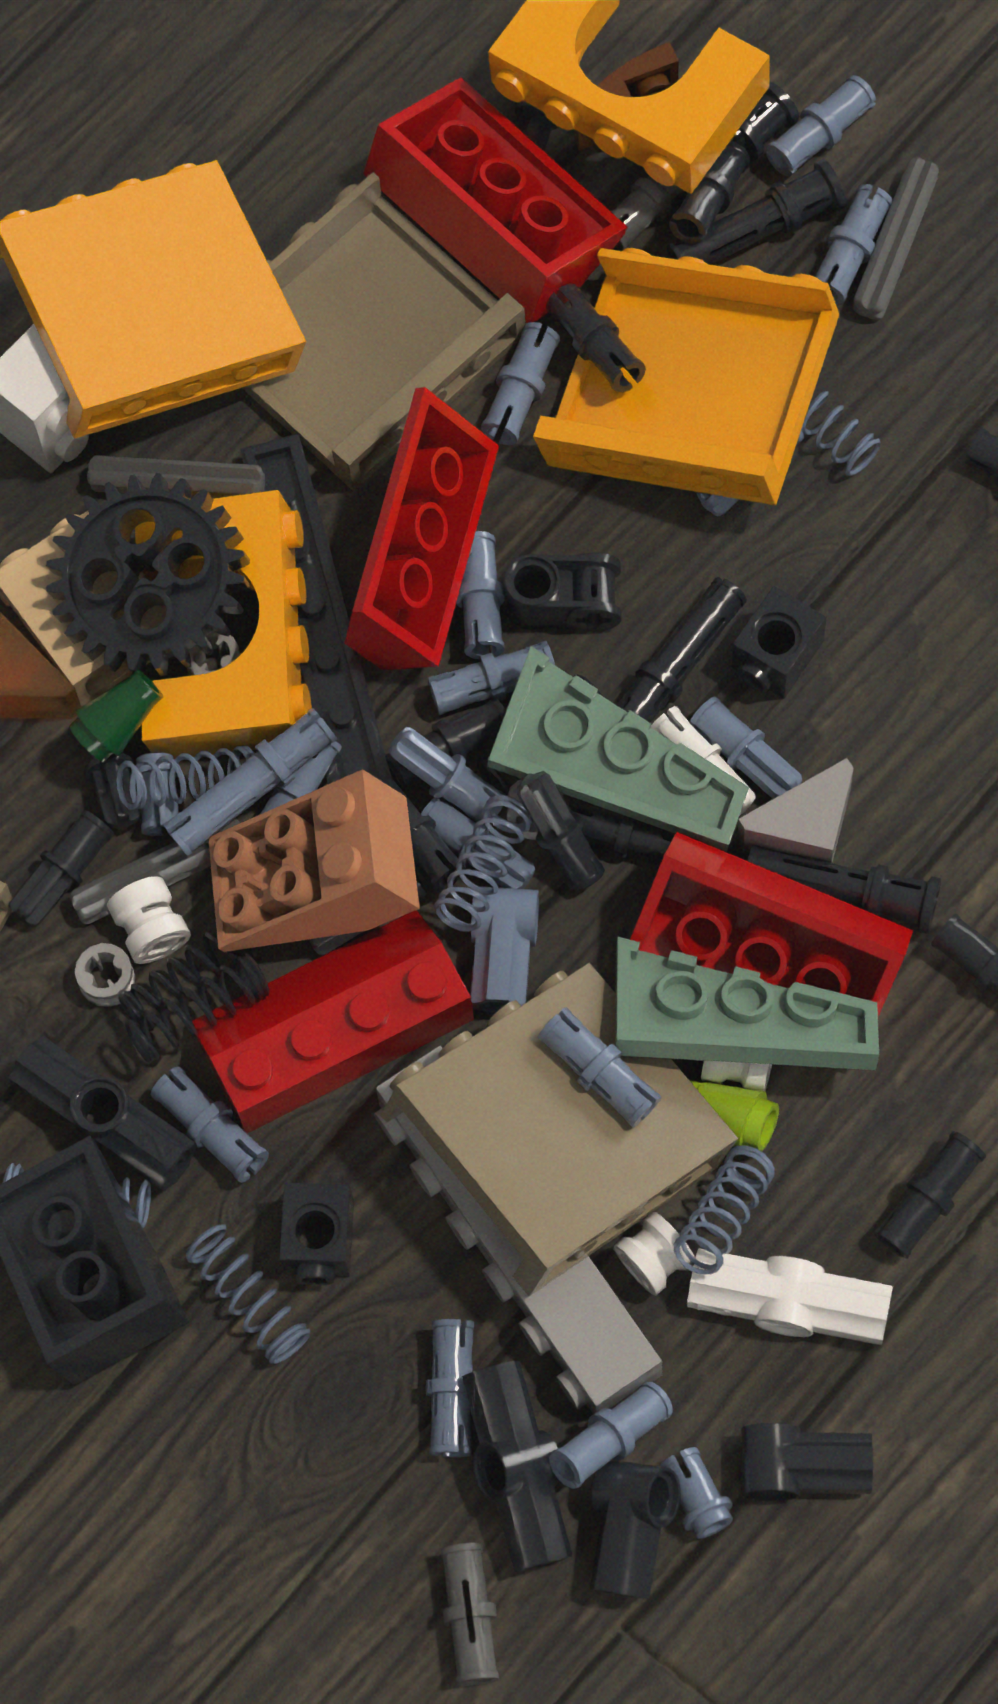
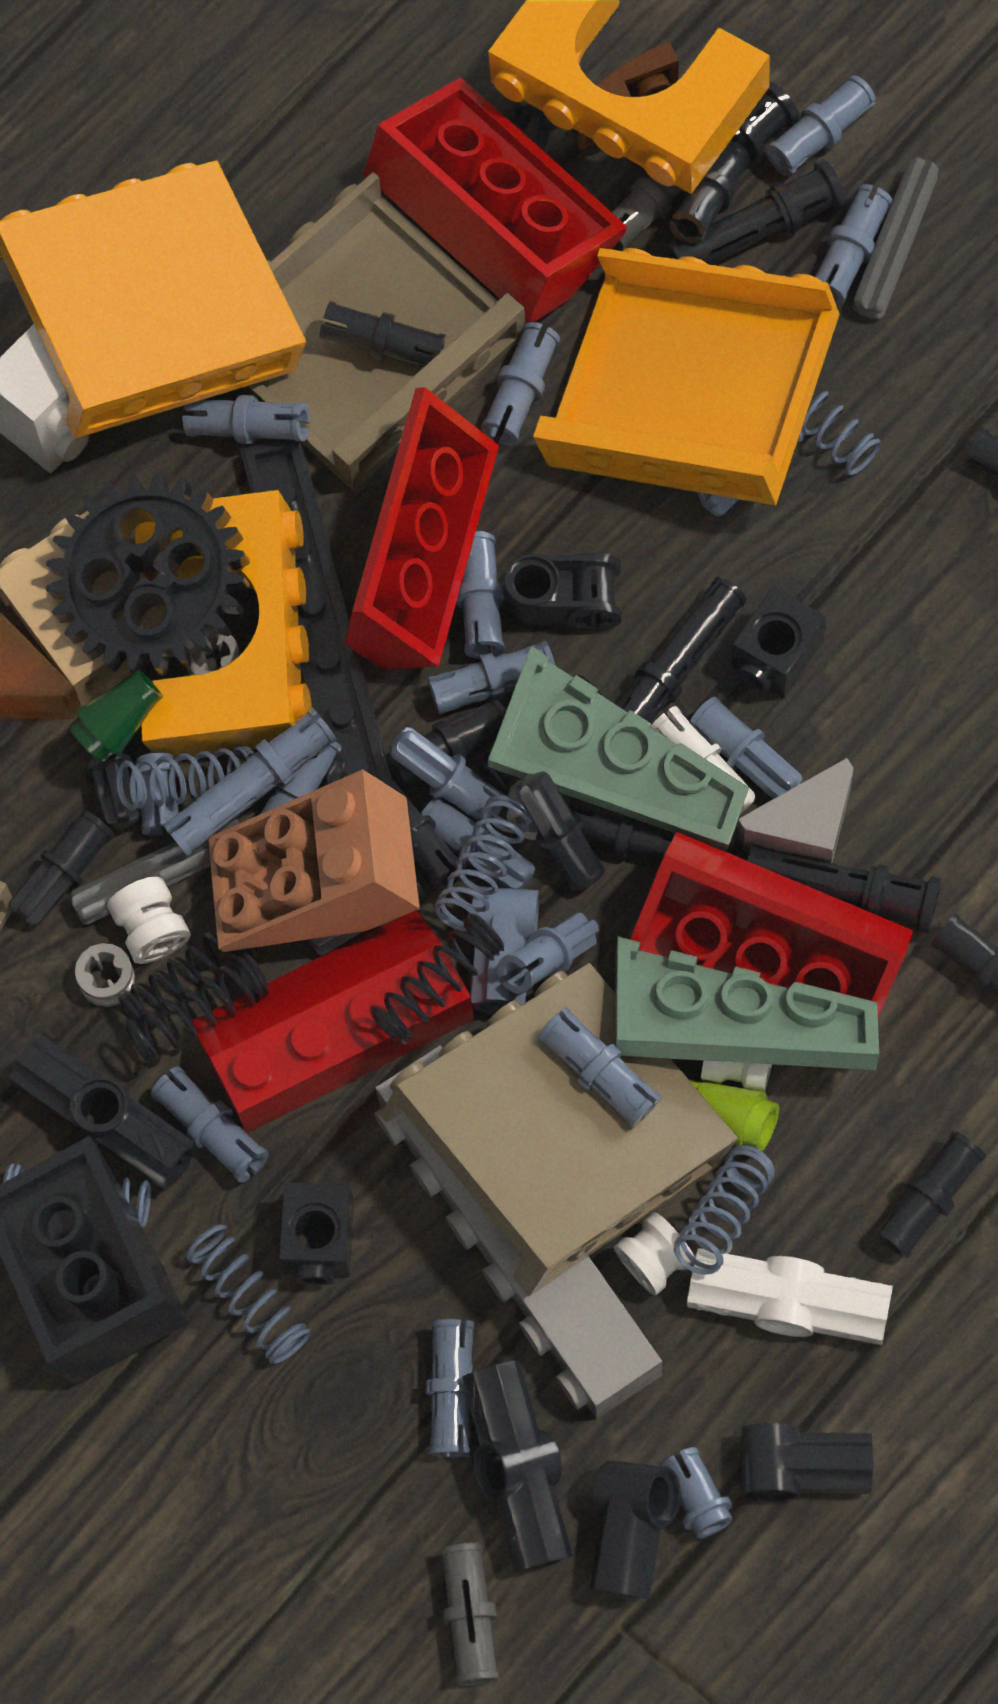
dark grey axle [87,455,265,499] -> none
black pin [546,284,646,392] -> none
sand blue pin [549,1381,673,1489] -> none
none -> sand blue pin [183,395,310,444]
none -> black pin [319,301,446,368]
none -> black piece [370,913,504,1044]
none -> sand blue axle [498,913,599,994]

